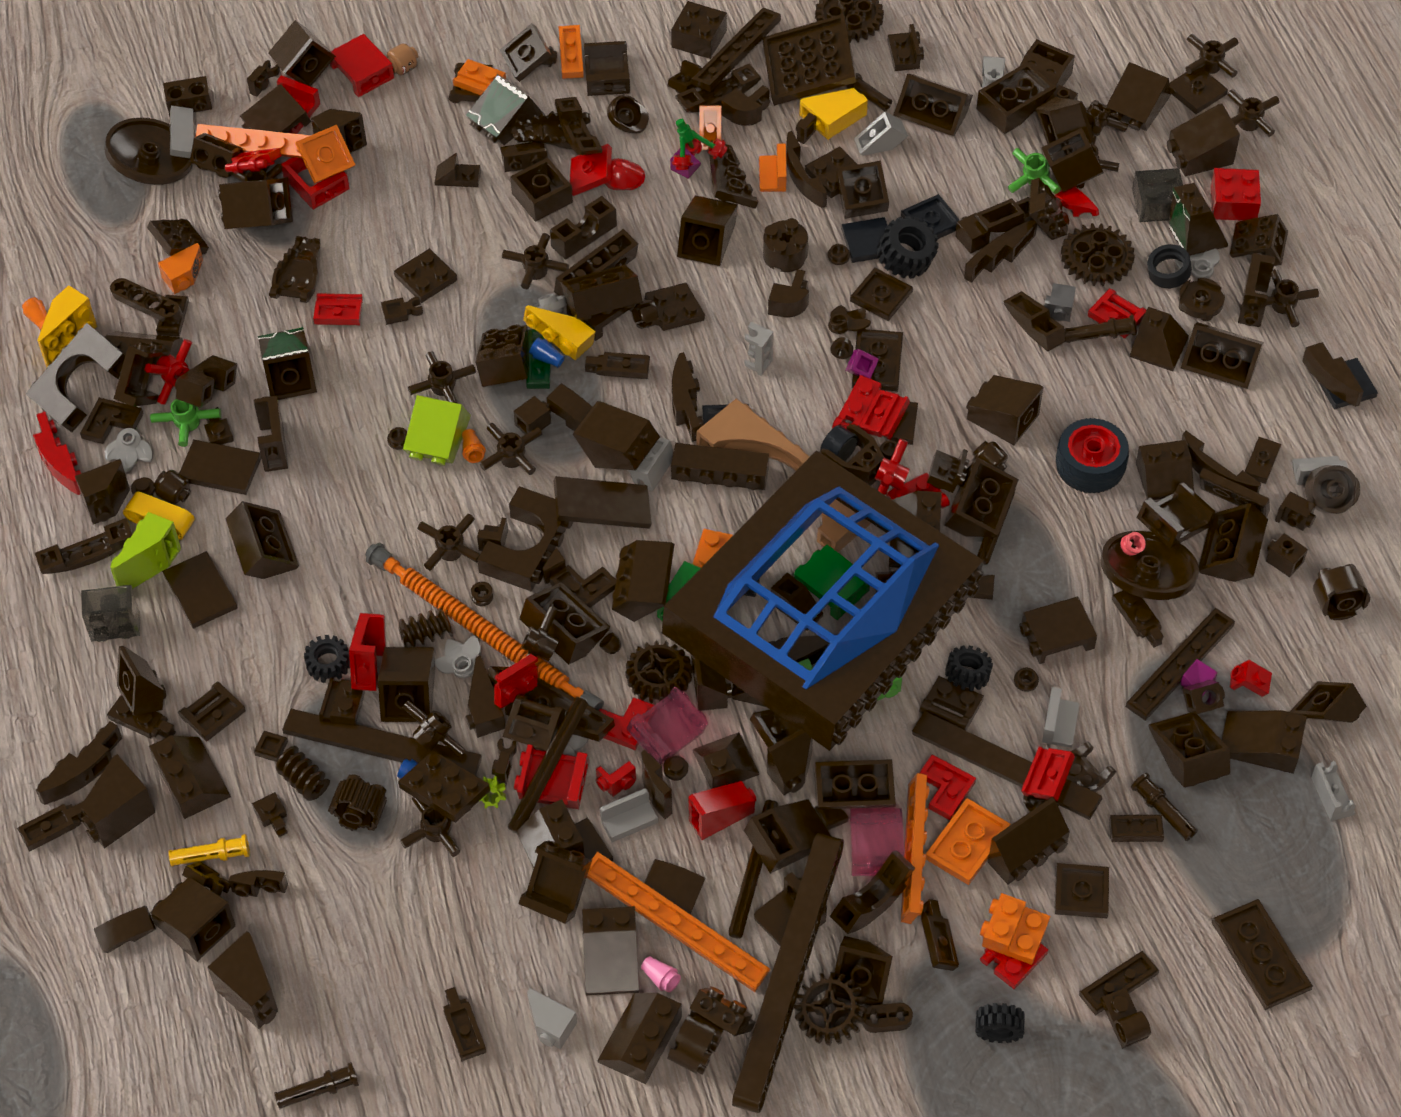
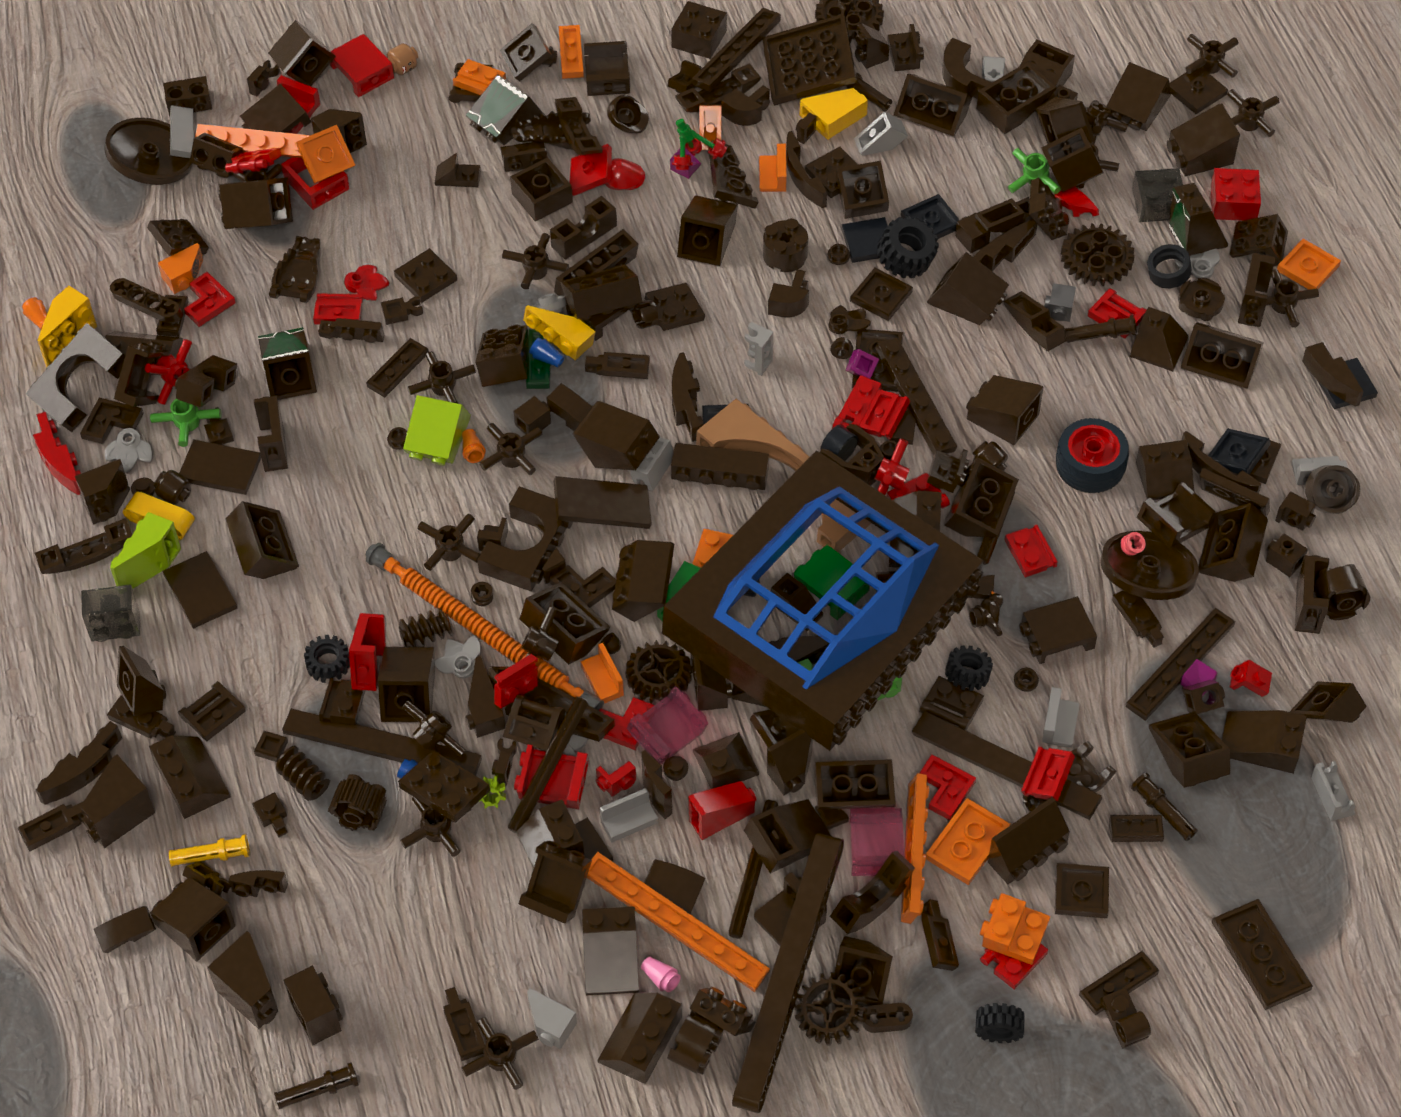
none -> red plate [184,272,236,327]
none -> dark brown brick [283,965,343,1046]
none -> dark brown hinge [318,318,385,343]
none -> red plate [344,265,390,301]
none -> dark brown tile [366,338,429,398]
none -> dark brown bar [461,1017,539,1090]
none -> orange panel [580,643,624,704]
none -> dark brown slope [855,23,890,69]
none -> dark brown plate [875,337,957,456]
none -> dark brown slope [927,252,1009,326]
none -> dark brown arch [942,38,992,99]
none -> dark brown animal [969,591,1003,636]
none -> red plate [1005,524,1058,578]
none -> black tile [1208,428,1271,474]
none -> orange plate [1277,238,1341,290]
none -> dark brown panel [1295,555,1330,634]

